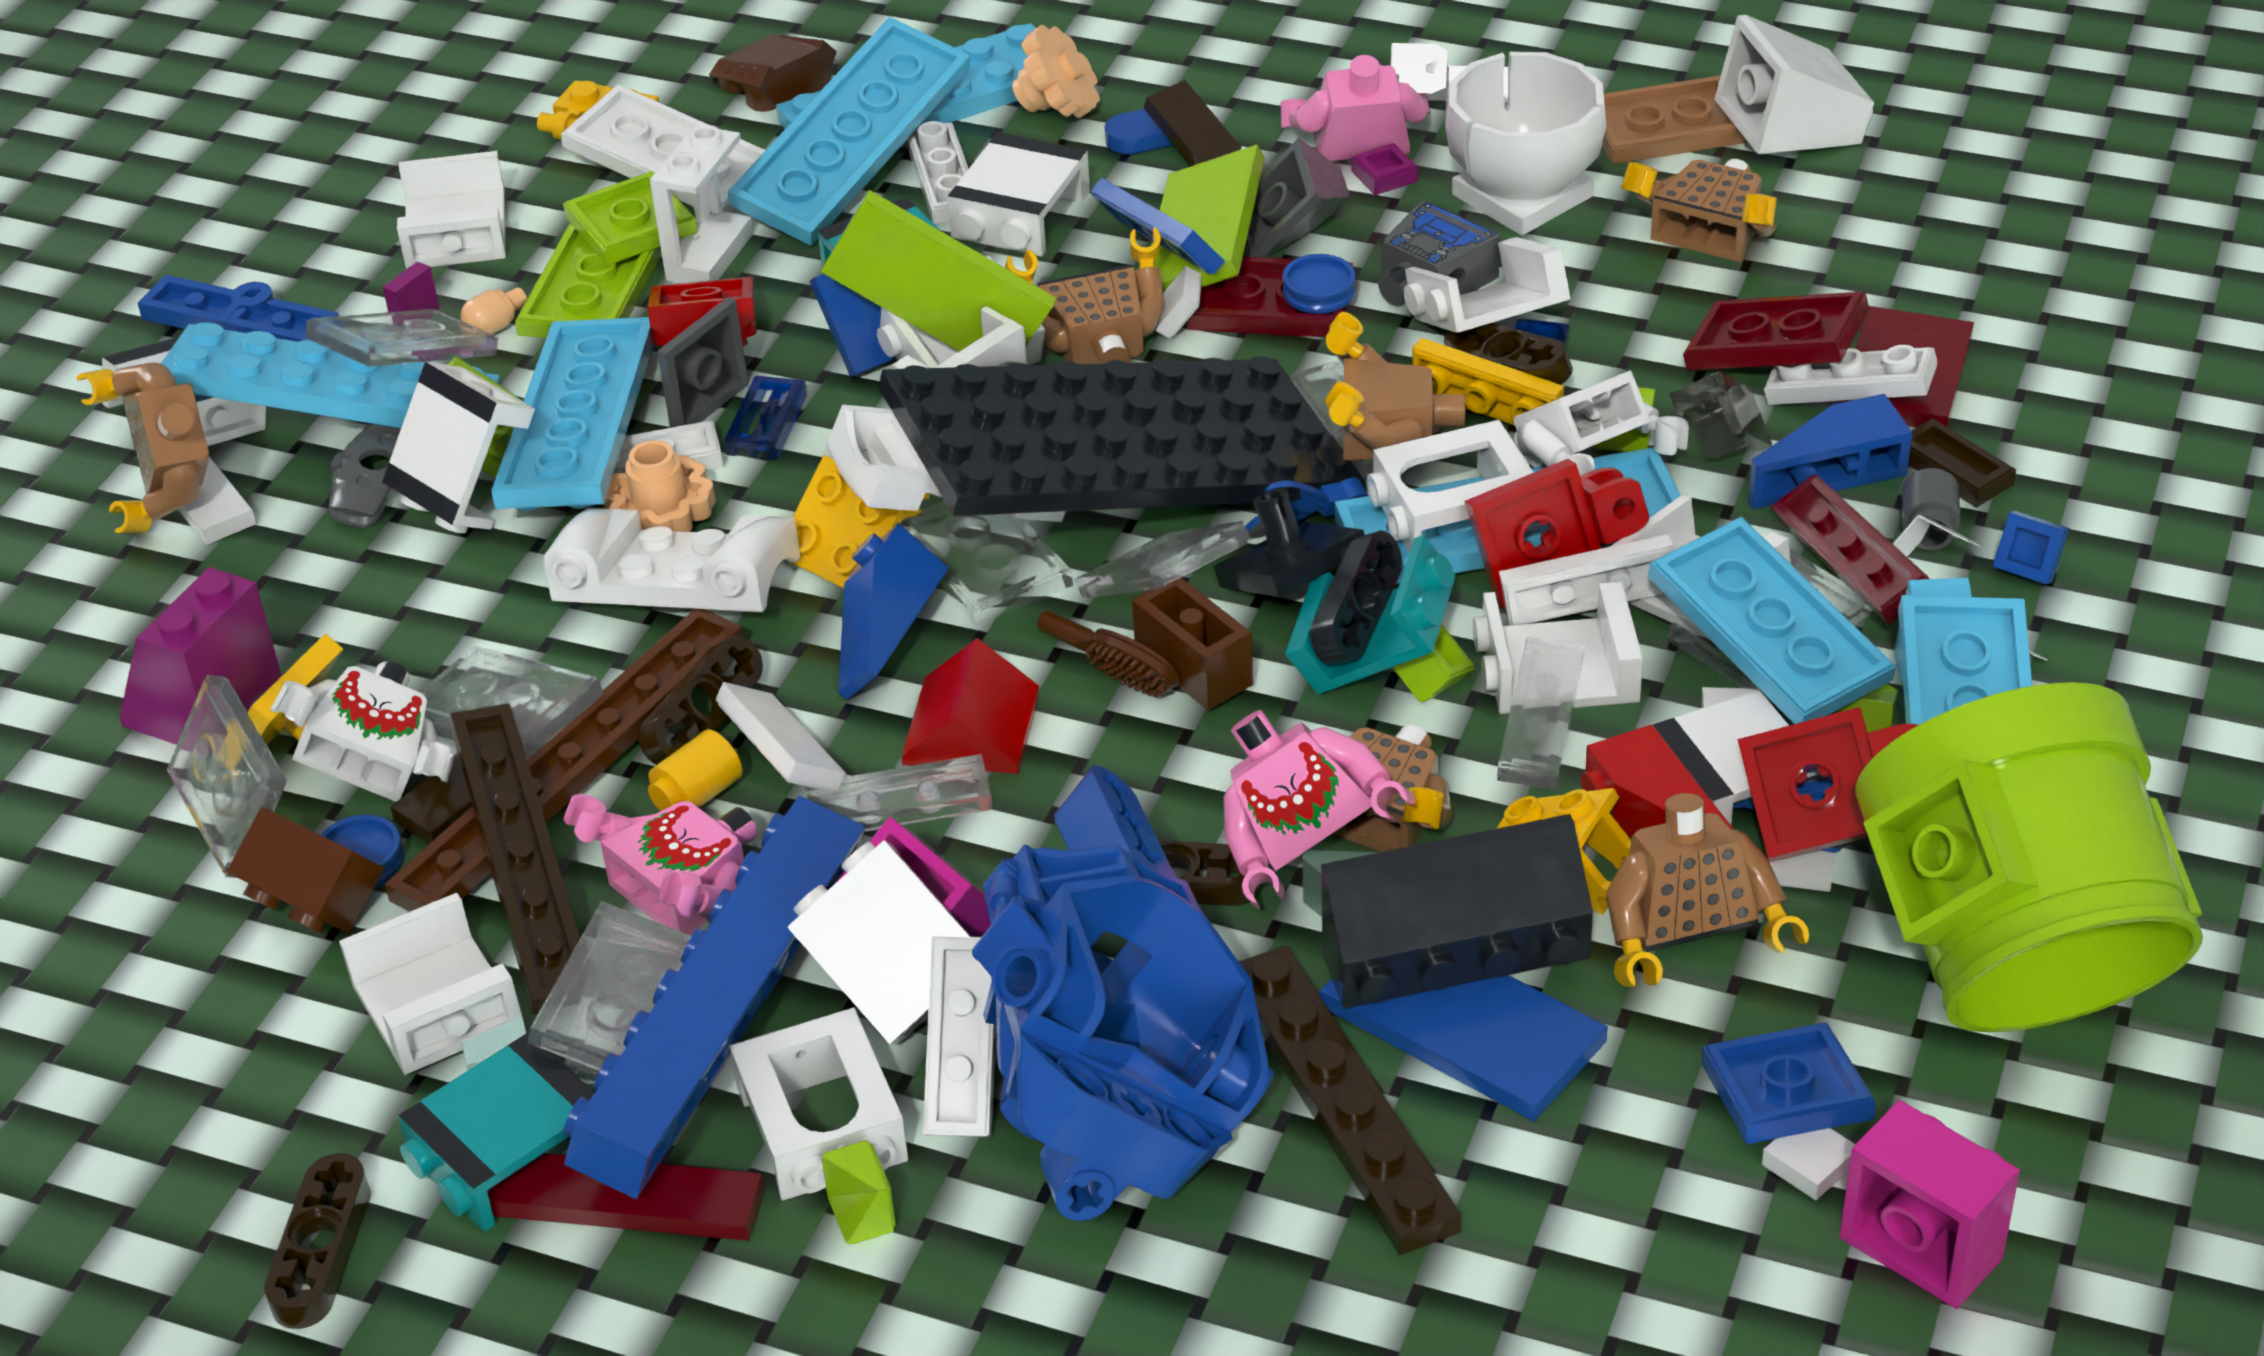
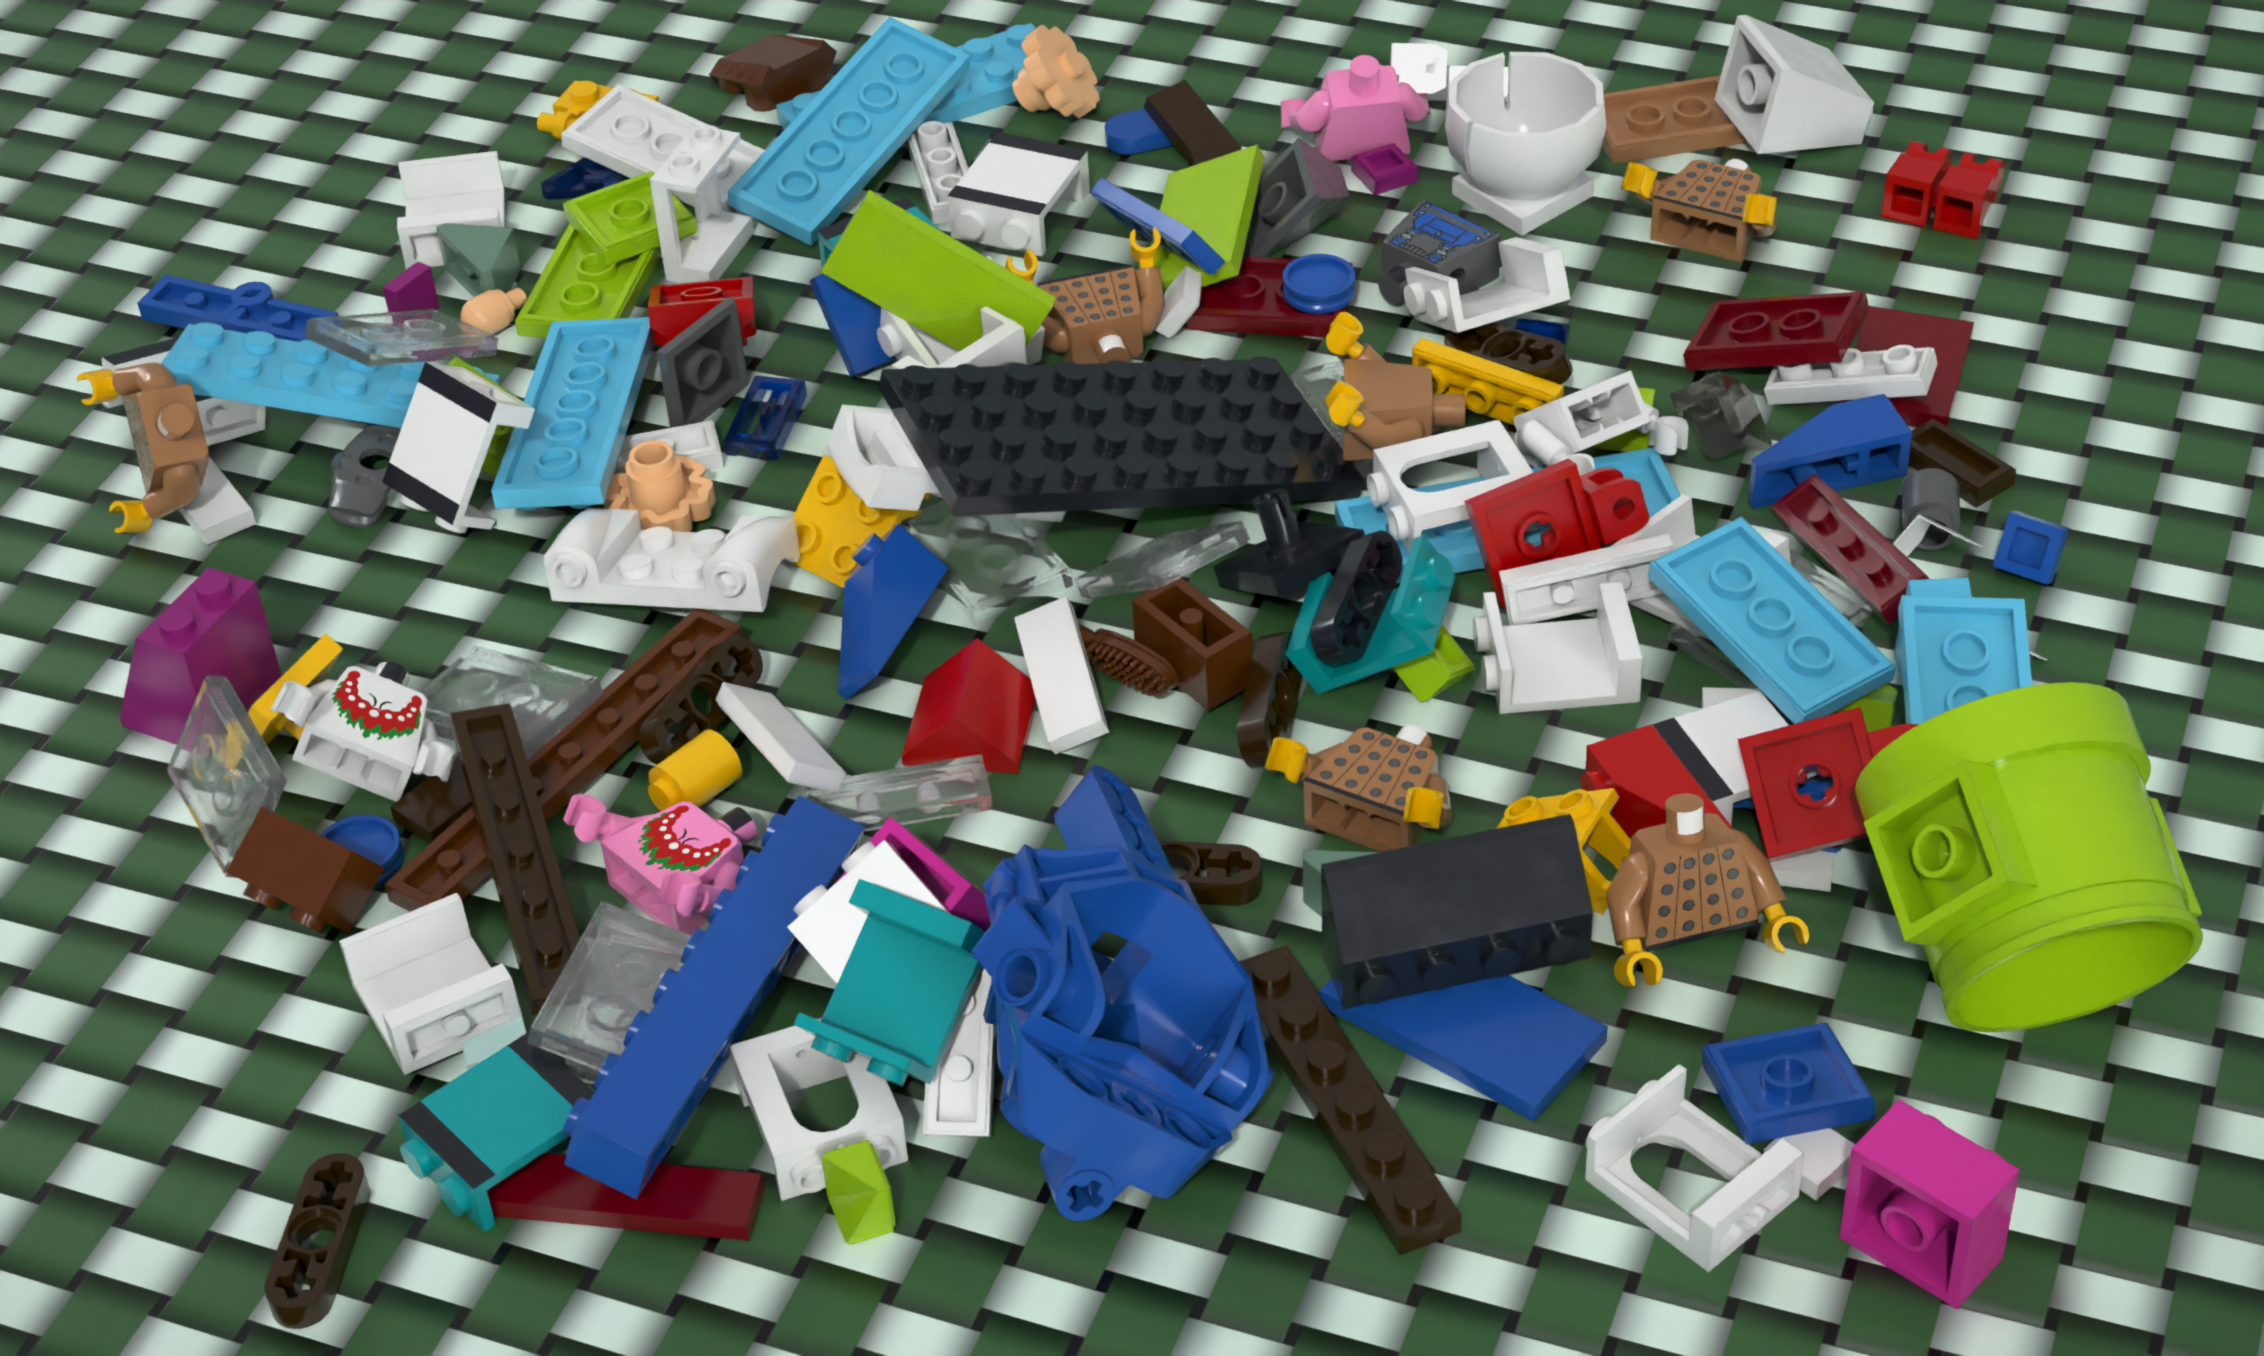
bright pink torso [1223,710,1415,909] -> none
blue piece [1242,477,1369,538] -> none
clear tile [1497,636,1585,790] -> none
none -> sand green slope [436,223,521,297]
none -> clear blue tile [541,157,631,200]
none -> teal panel [794,879,985,1087]
none -> white tile [1014,596,1109,755]
none -> dark brown beam [1237,631,1302,768]
none -> white panel [1585,1064,1804,1272]
none -> red legs [1881,141,2005,239]

